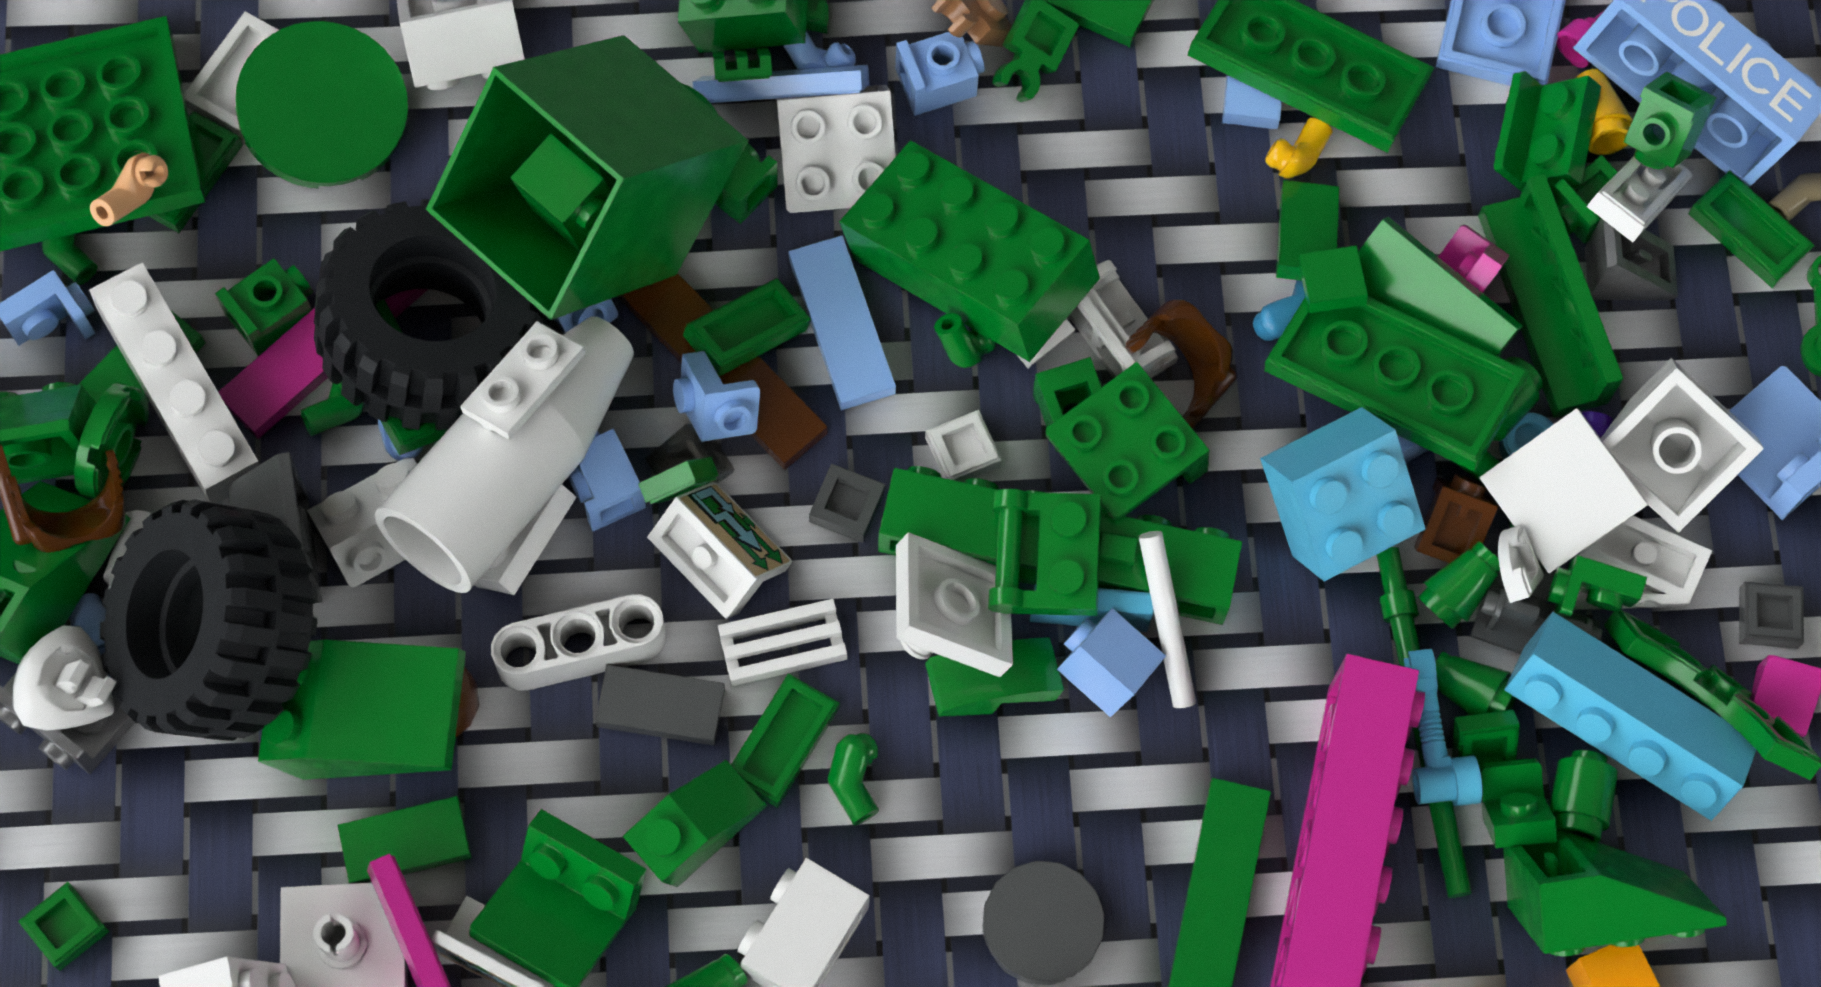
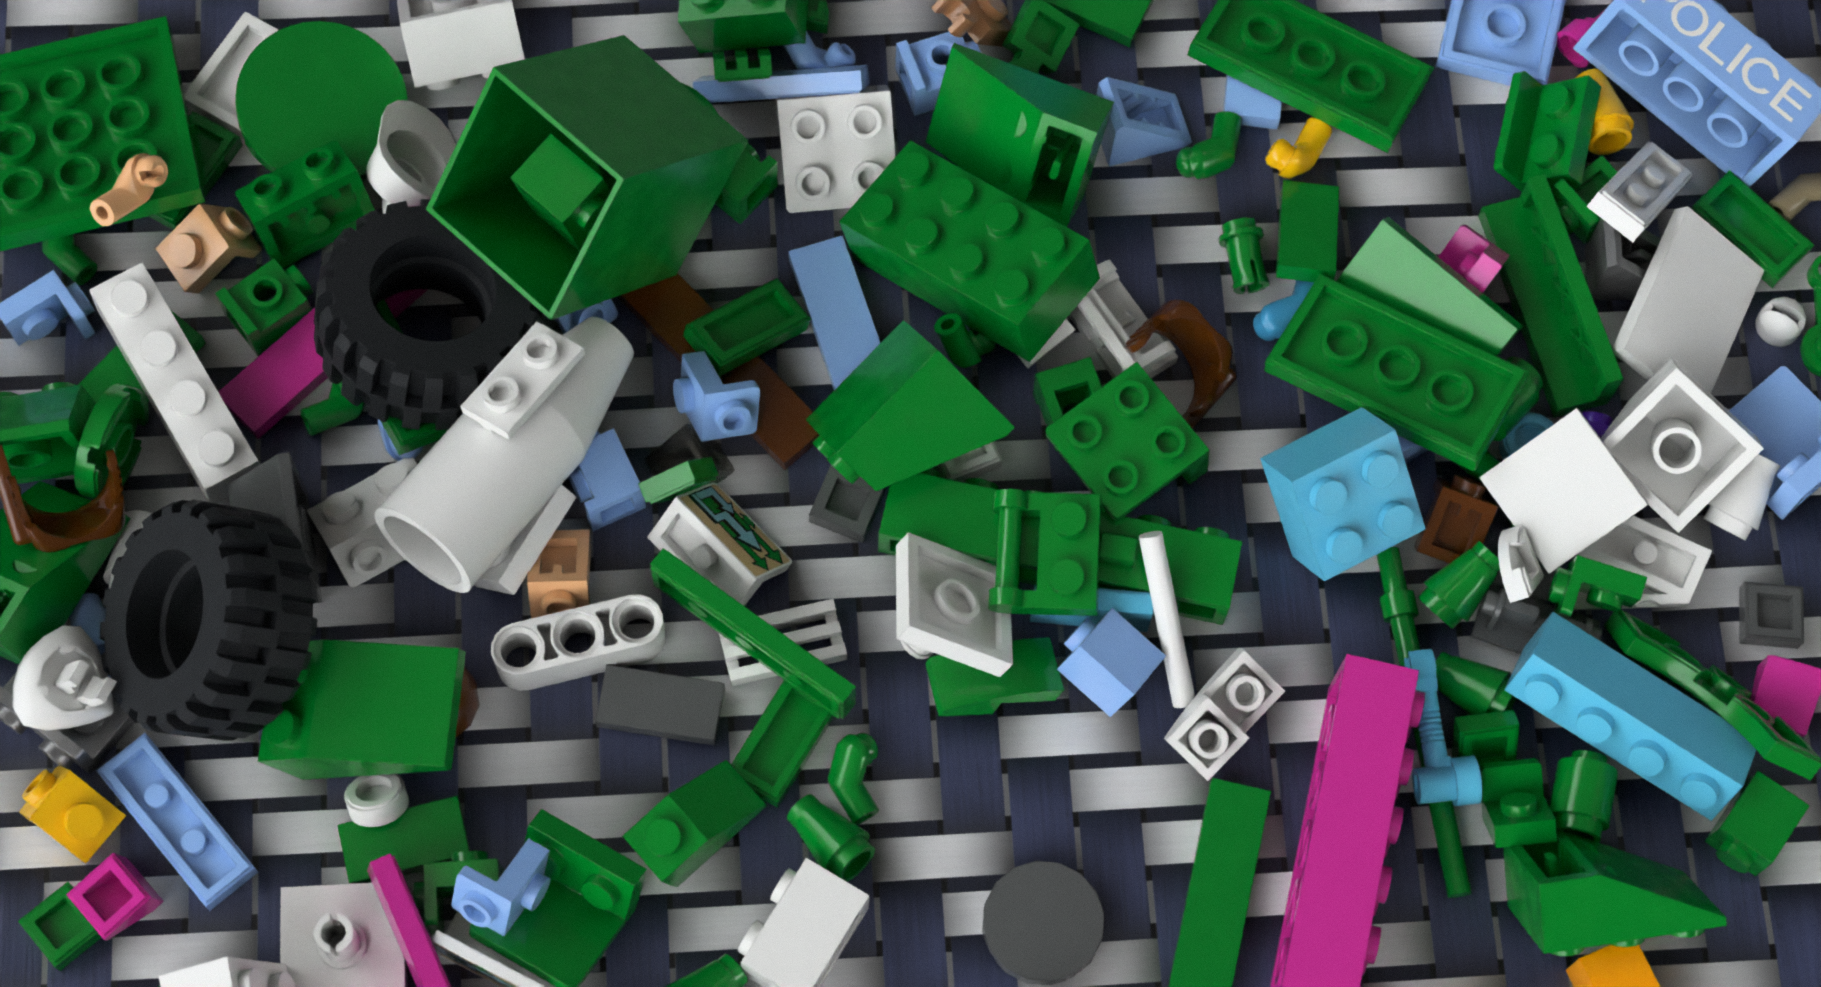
green tile [1298,245,1368,313] -> none
green brick [1623,71,1717,169] -> none
none -> yellow bracket [19,766,126,864]
none -> dark pink slope [66,853,164,941]
none -> light blue tile [96,733,258,911]
none -> light nougat bracket [155,204,262,293]
none -> green bracket [235,141,375,268]
none -> white tile [344,774,409,827]
none -> white piece [366,100,456,214]
none -> green bracket [413,850,504,934]
none -> light blue bracket [451,838,551,936]
none -> light nougat bracket [527,529,591,618]
none -> green tile [650,548,856,719]
none -> green cone [787,794,875,882]
none -> green slope [806,320,1015,491]
none -> green slope [925,43,1114,227]
none -> light blue slope [1096,77,1192,167]
none -> white slope [1164,647,1285,781]
none -> green arm [1176,111,1242,180]
none -> green pin [1218,218,1270,294]
none -> white tile [1612,206,1765,394]
none -> white cone [1703,454,1780,541]
none -> green brick [1704,771,1810,877]
none -> white hinge [1755,296,1806,347]

